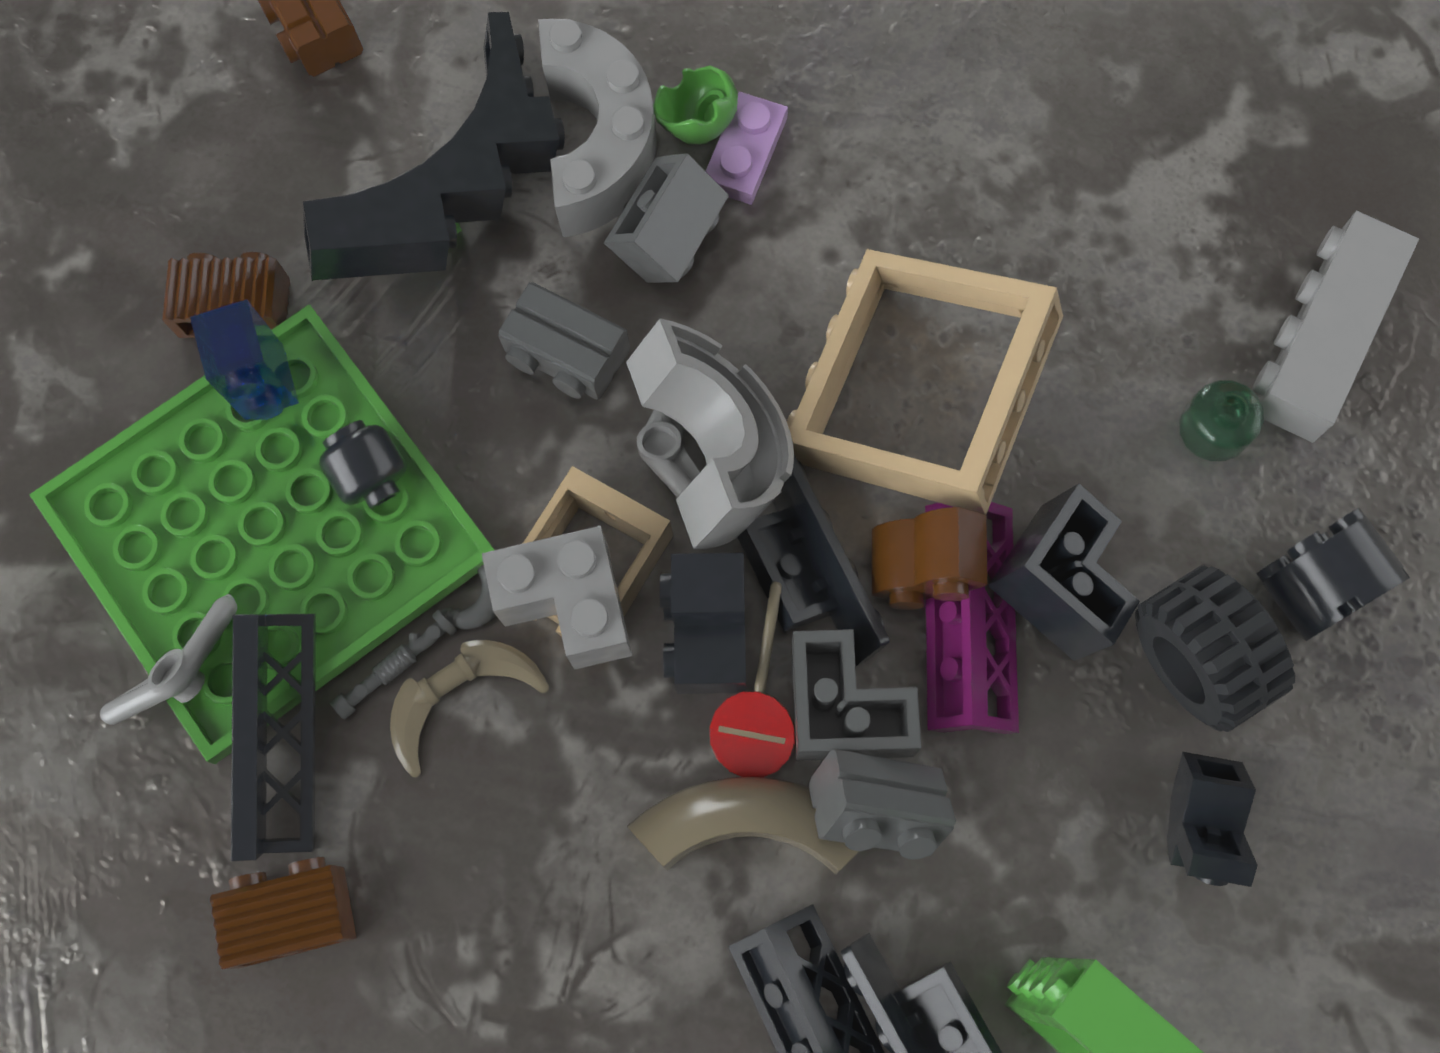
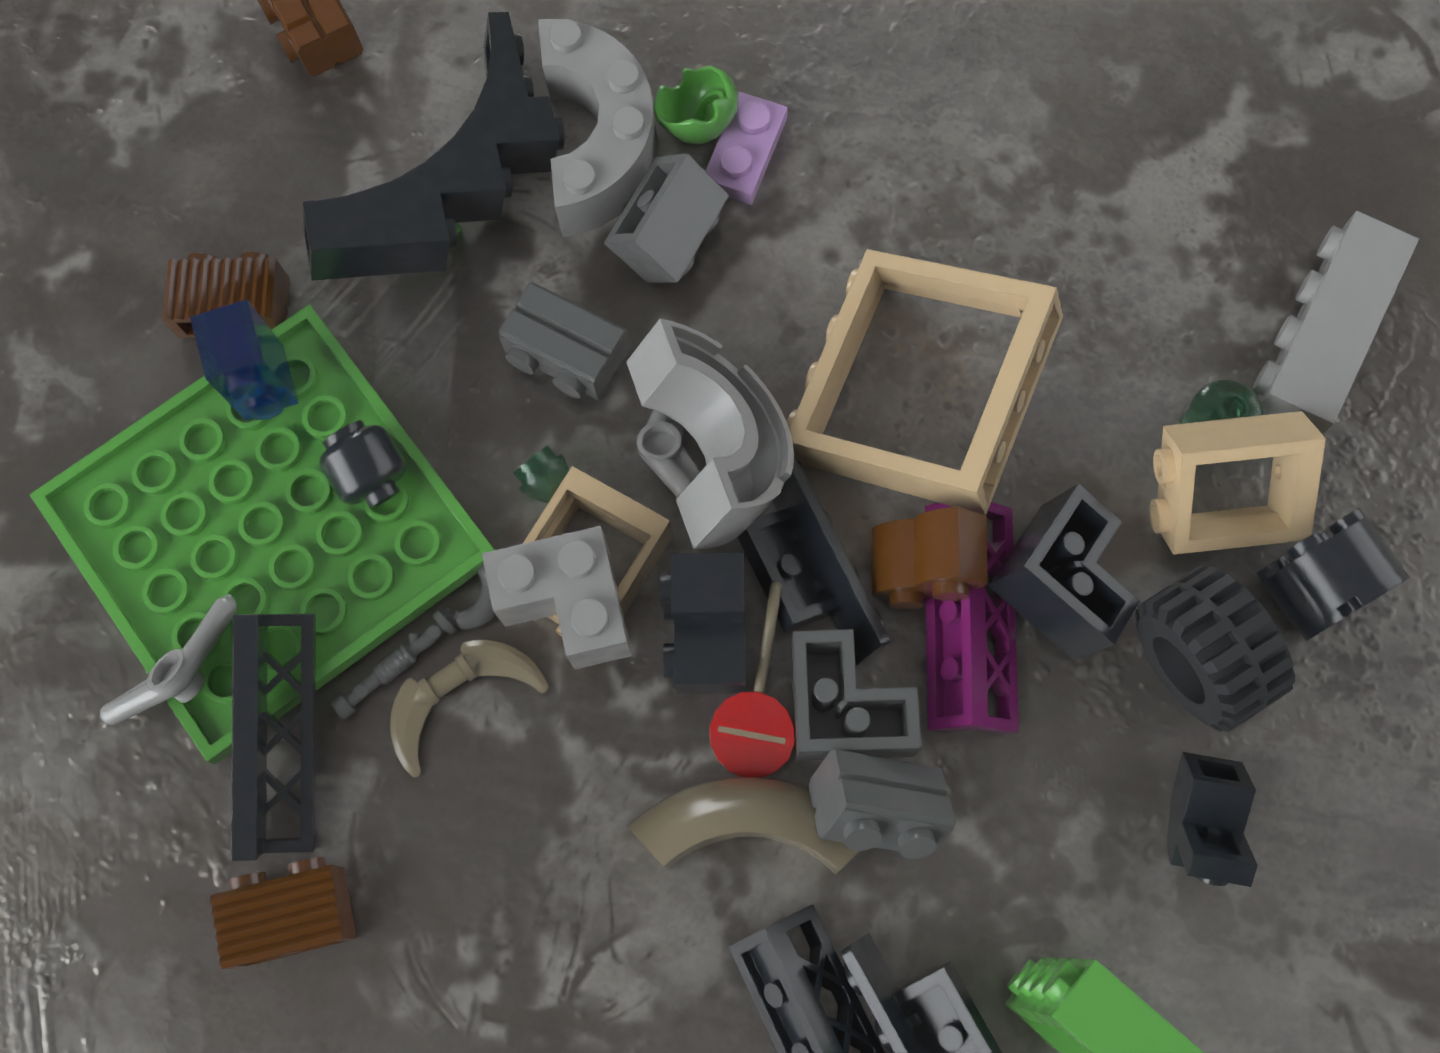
none -> clear green plate [513,445,569,503]
none -> tan window [1149,411,1326,555]

